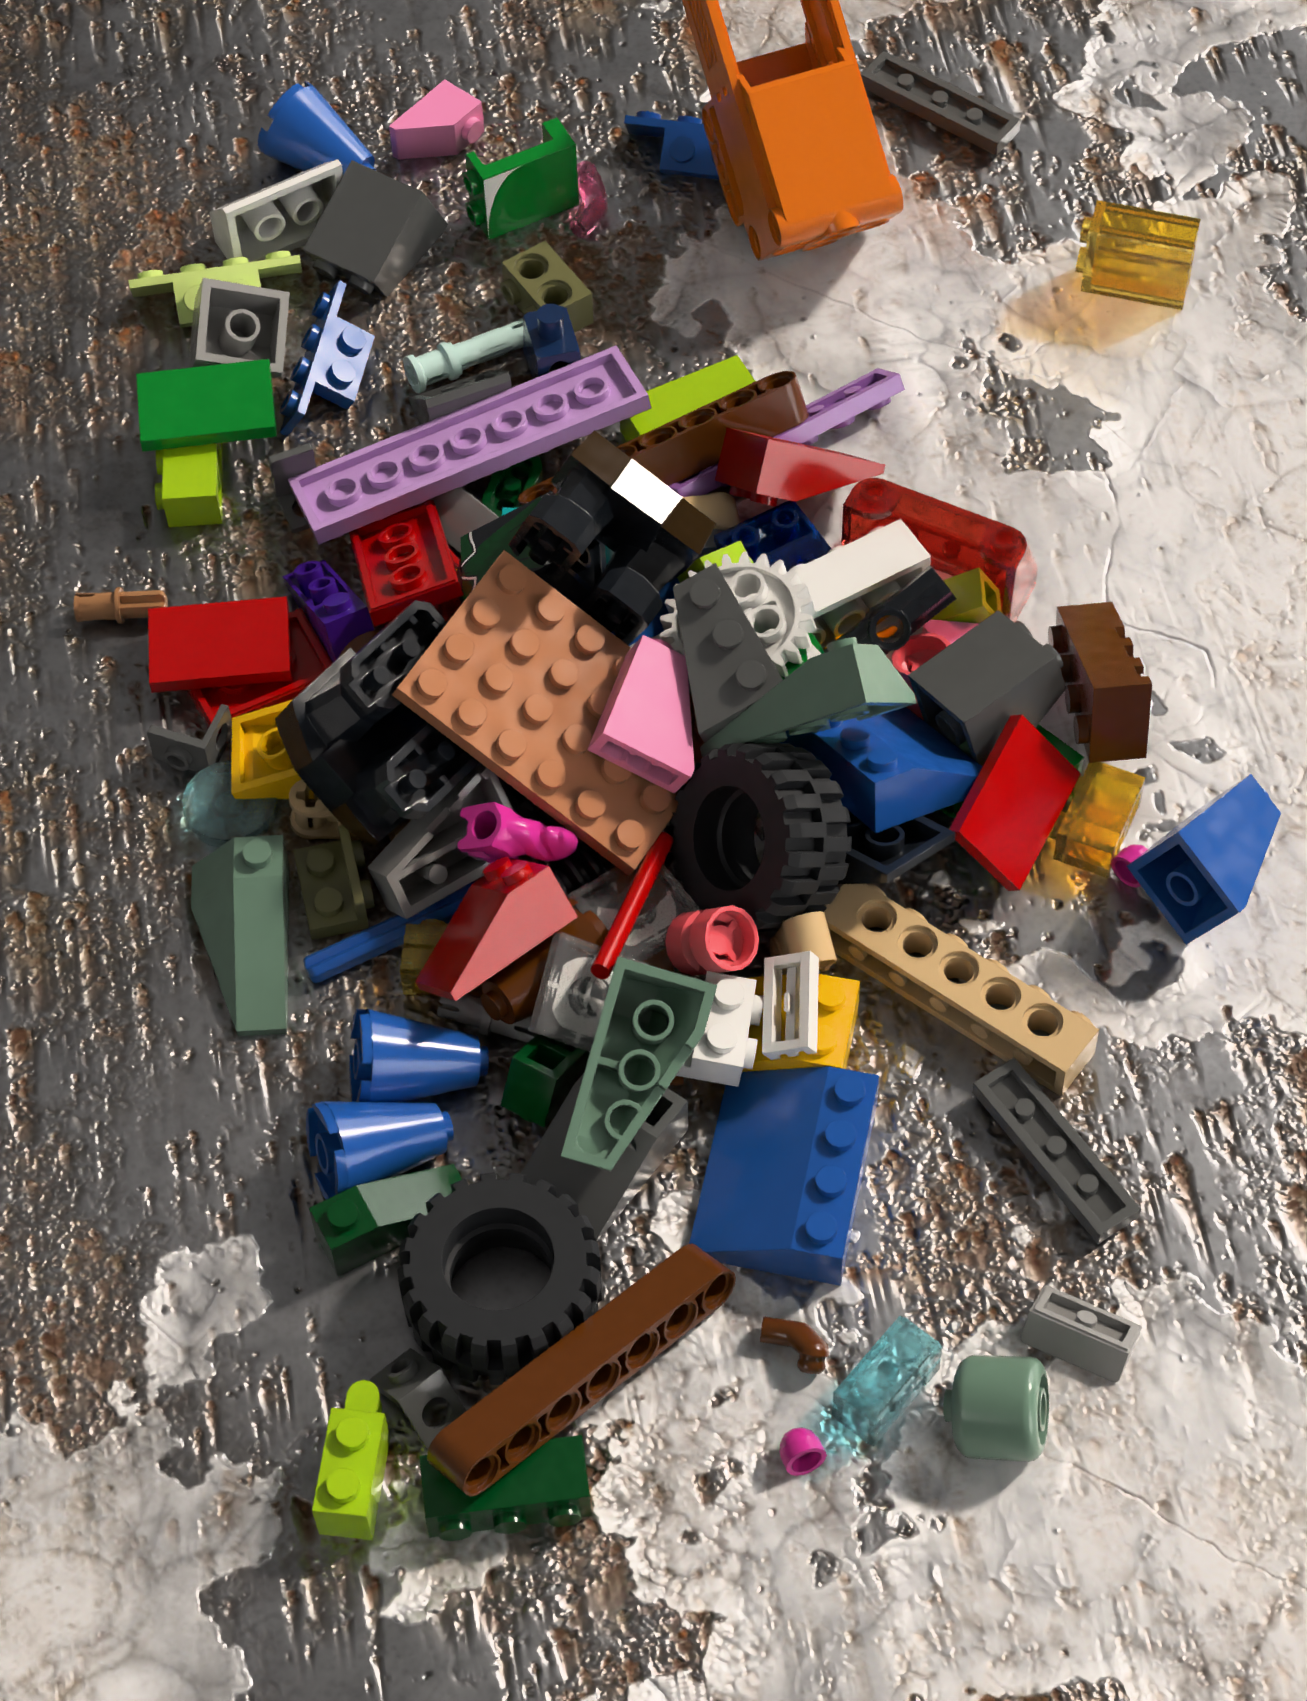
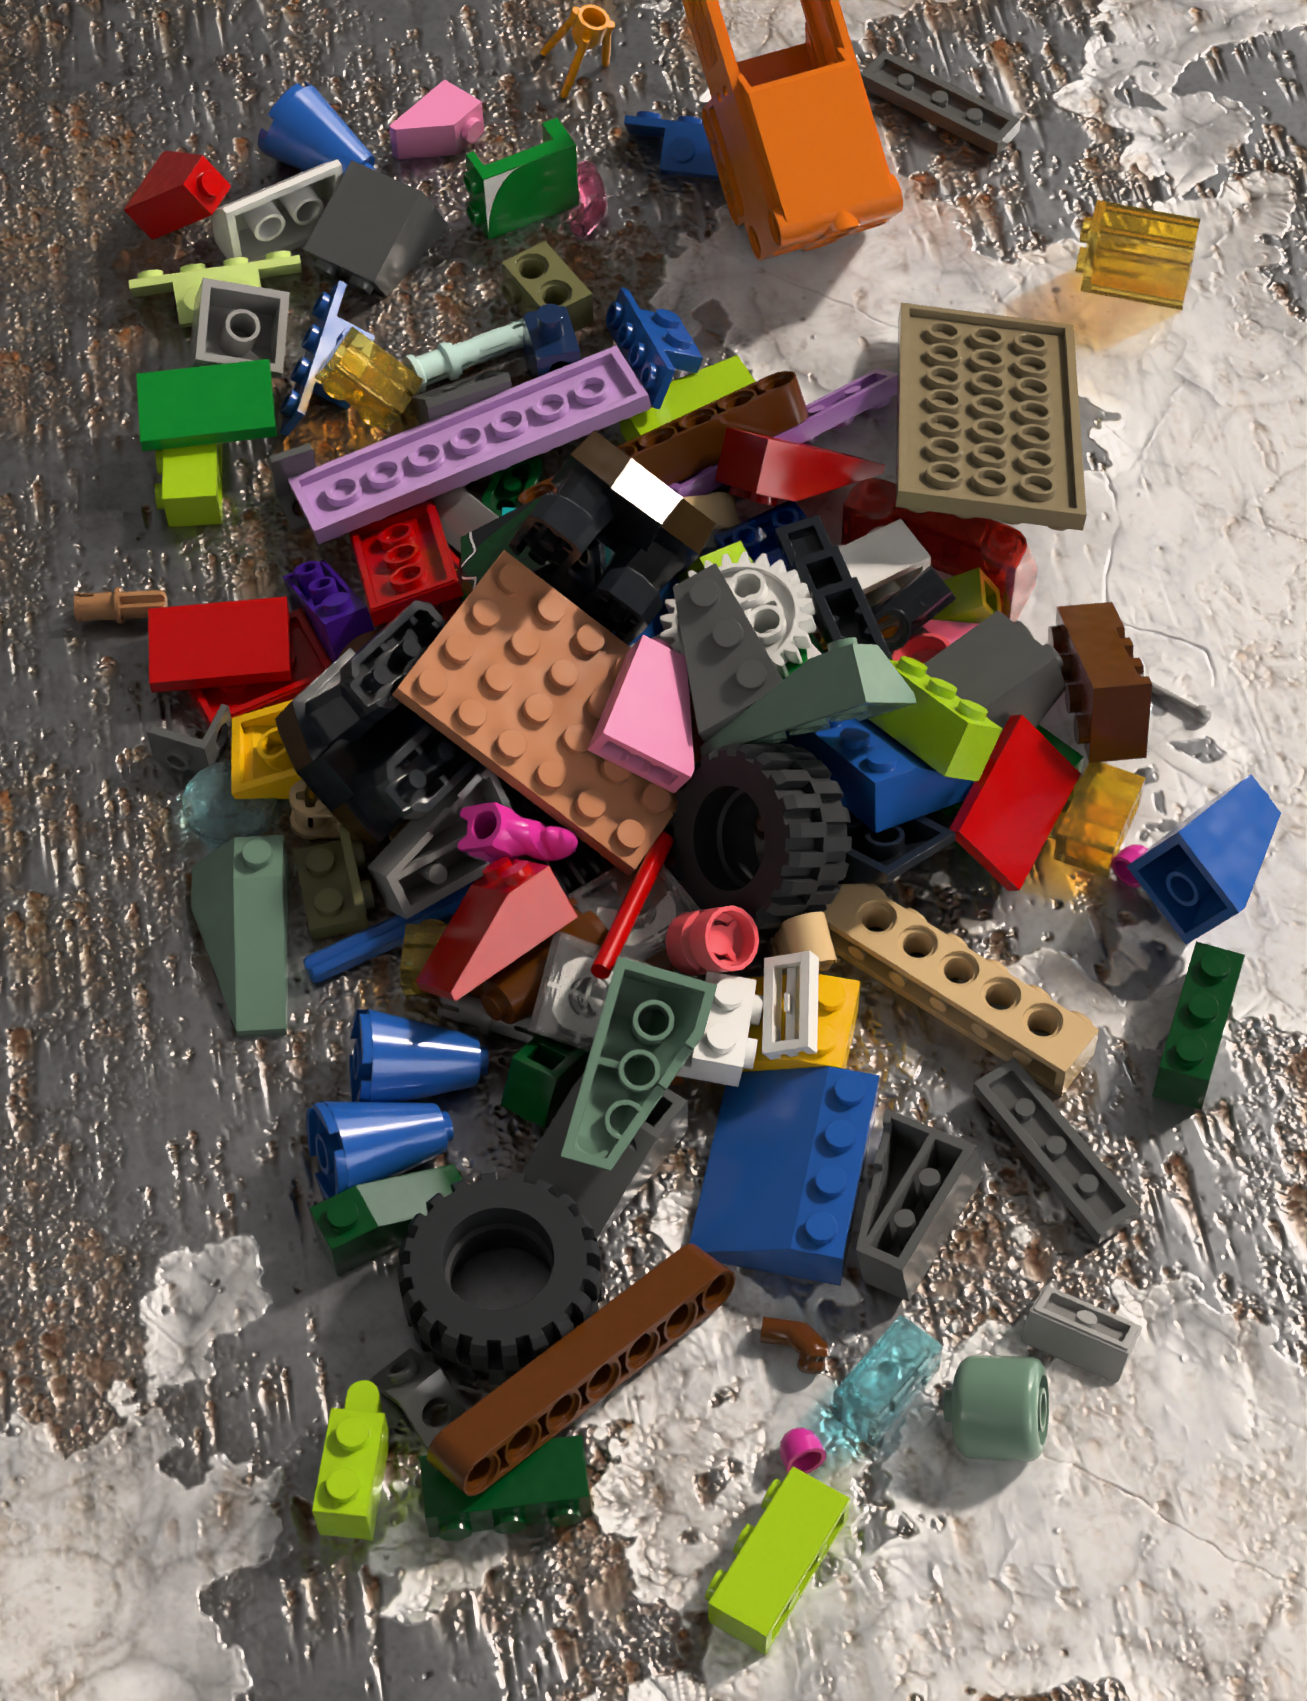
none -> red slope [123,151,231,240]
none -> clear yellow brick [314,326,424,431]
none -> light orange plant [540,5,615,99]
none -> blue bracket [606,287,703,409]
none -> lime brick [704,1466,850,1655]
none -> black slope [774,515,892,660]
none -> dark grey wedge [856,1108,982,1301]
none -> lime brick [869,656,1002,781]
none -> dark tan plate [895,303,1087,531]
none -> light grey hinge [1141,674,1212,723]
none -> dark green brick [1152,941,1245,1110]

